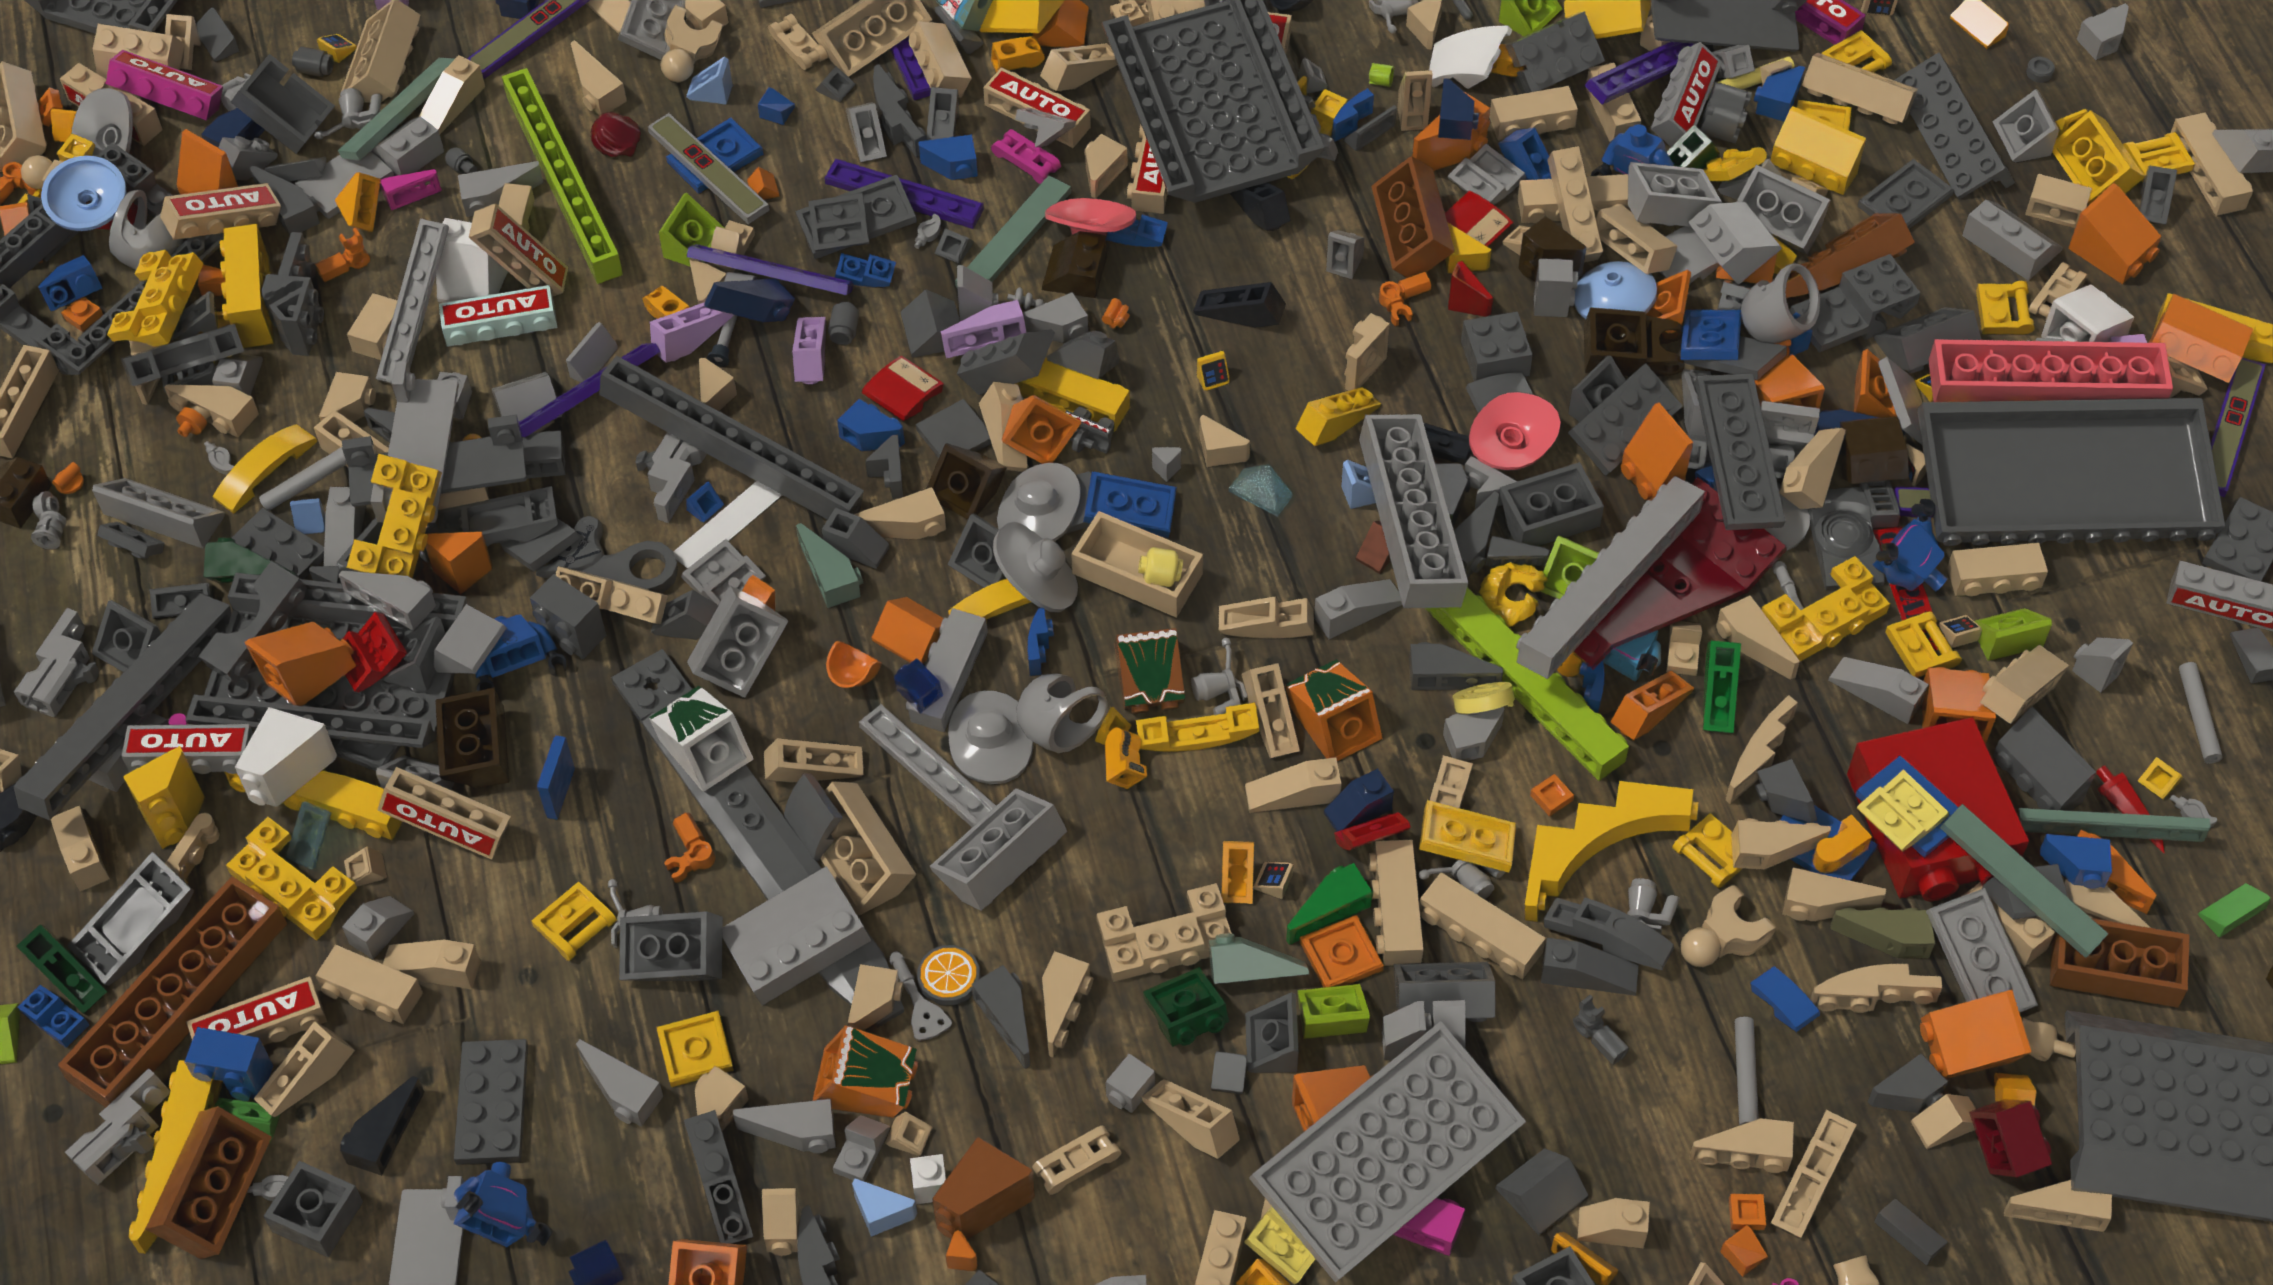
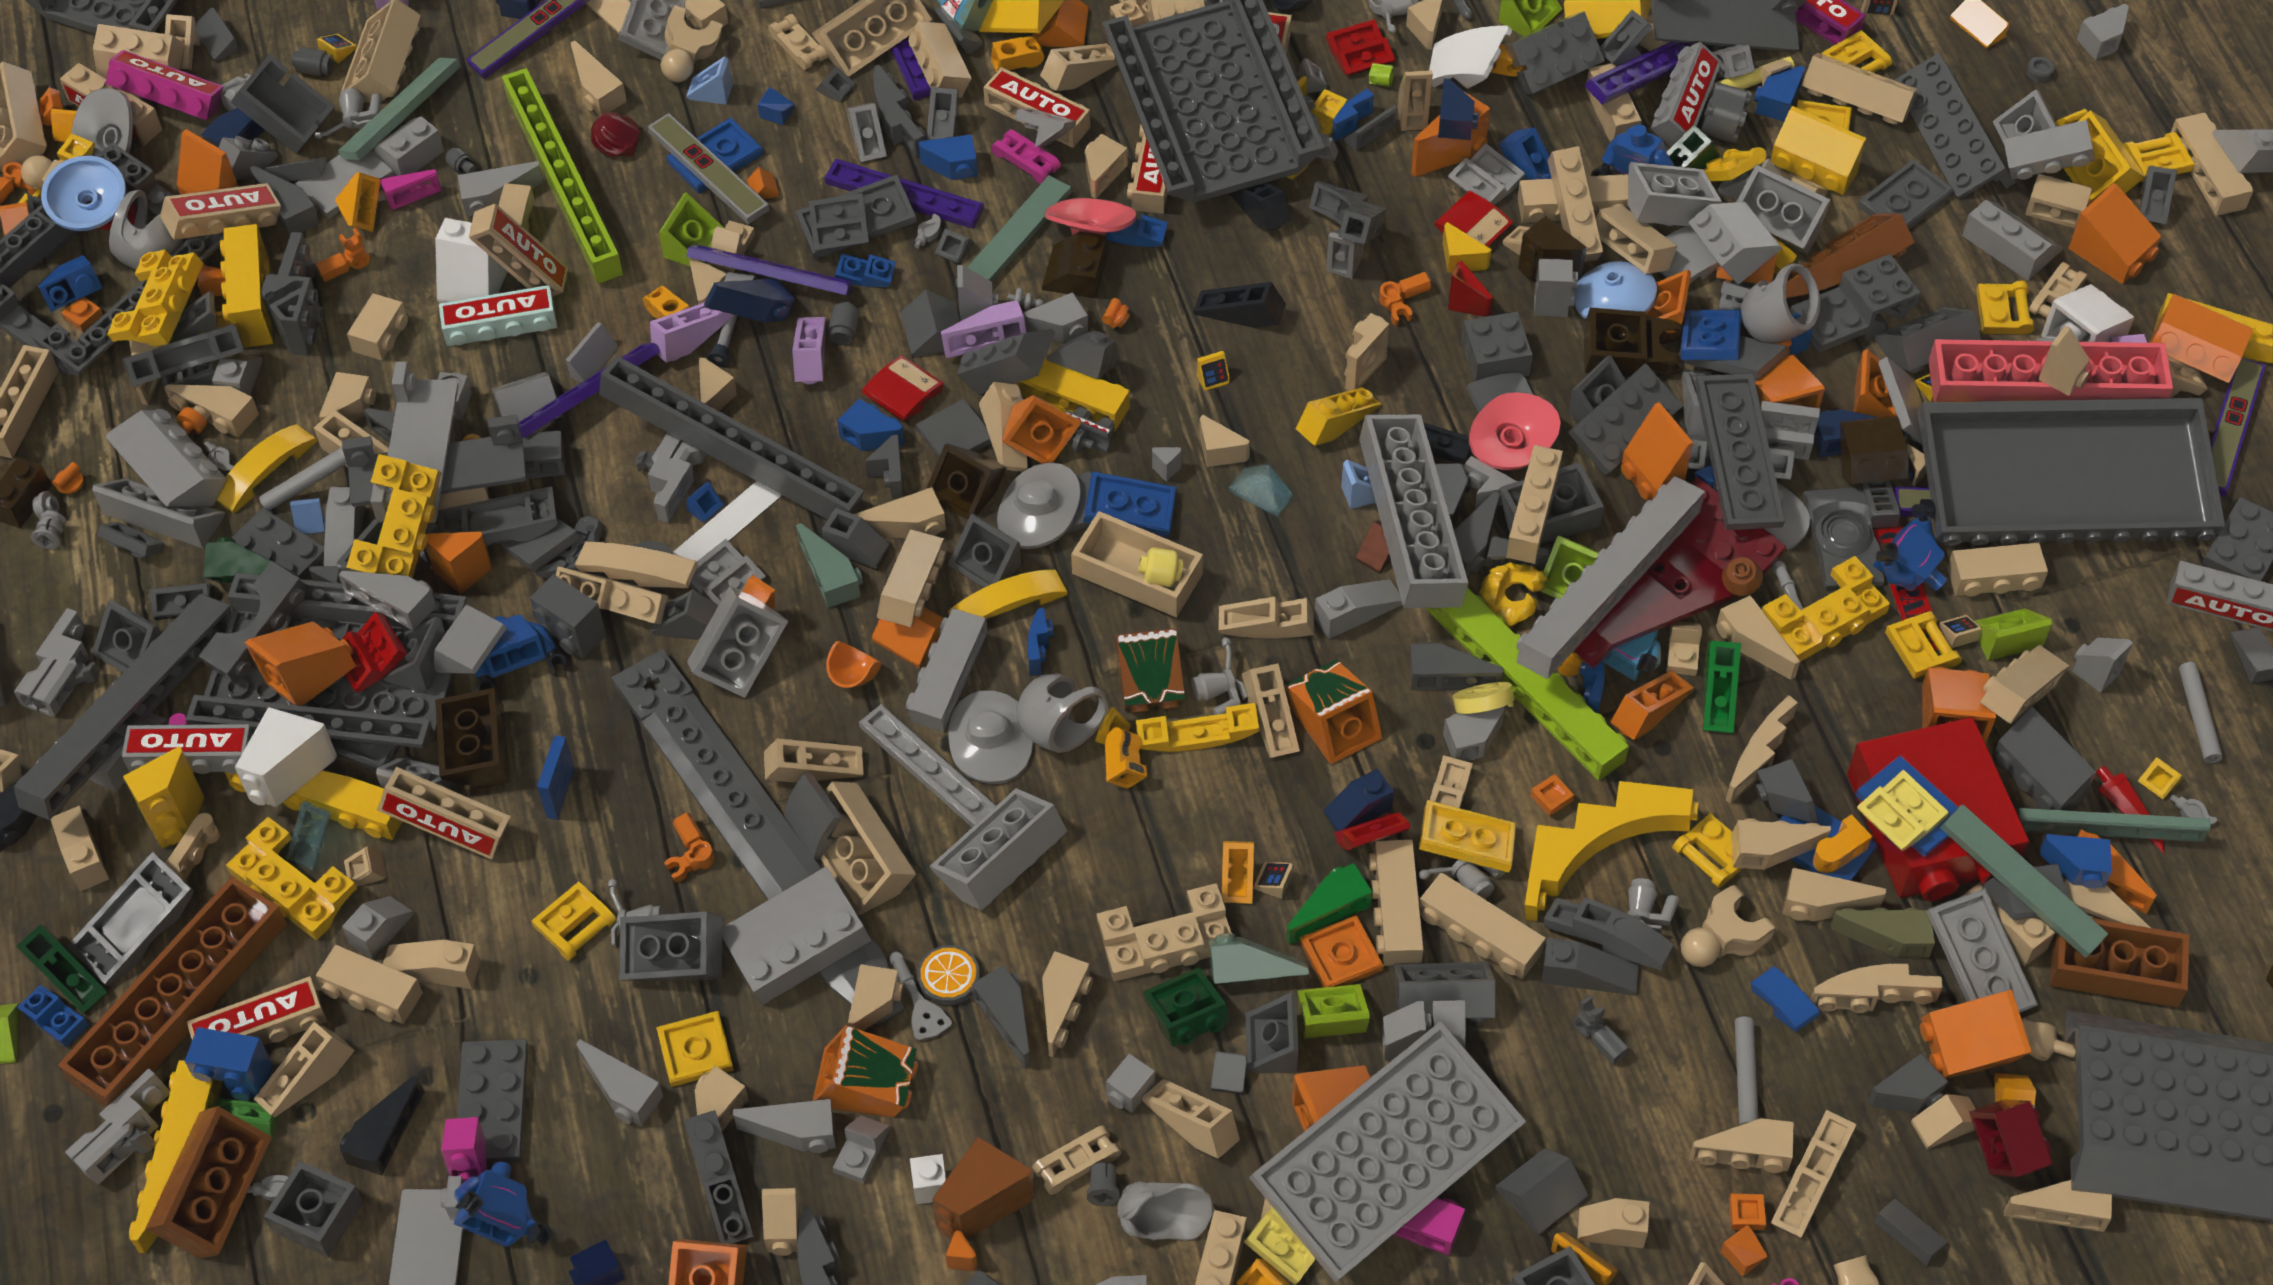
light grey tile [376,218,449,384] -> none
tan slope [419,55,485,134] -> none
white slope [649,686,753,792] -> none
light blue slope [852,1178,917,1237] -> none
tan slope [885,1112,933,1156] -> none
clear blue brick [894,658,943,714] -> none
light grey hat [993,522,1078,612] -> none
tan slope [1245,757,1341,813] -> none
dark orange brick [1371,156,1455,278] -> none
tan brick [1489,86,1578,141] -> none
tan slope [1779,428,1846,509] -> none
light grey slope [1828,657,1929,724] -> none
bright green slope [2198,883,2271,938] -> none
none -> light grey slope [105,409,226,507]
none -> dark pink slope [441,1117,487,1182]
none -> tan slope [575,541,698,588]
none -> tan brick [877,529,946,627]
none -> dark grey bush [1087,1162,1120,1206]
none -> light grey hair [1117,1181,1215,1241]
none -> dark grey arch [1309,181,1387,245]
none -> red slope [1325,19,1396,76]
none -> tan brick [1506,445,1563,564]
none -> dark grey slope [1599,10,1653,66]
none -> dark orange cone [1722,557,1763,596]
none -> light grey slope [2003,120,2095,180]
none -> tan slope [2039,326,2090,396]

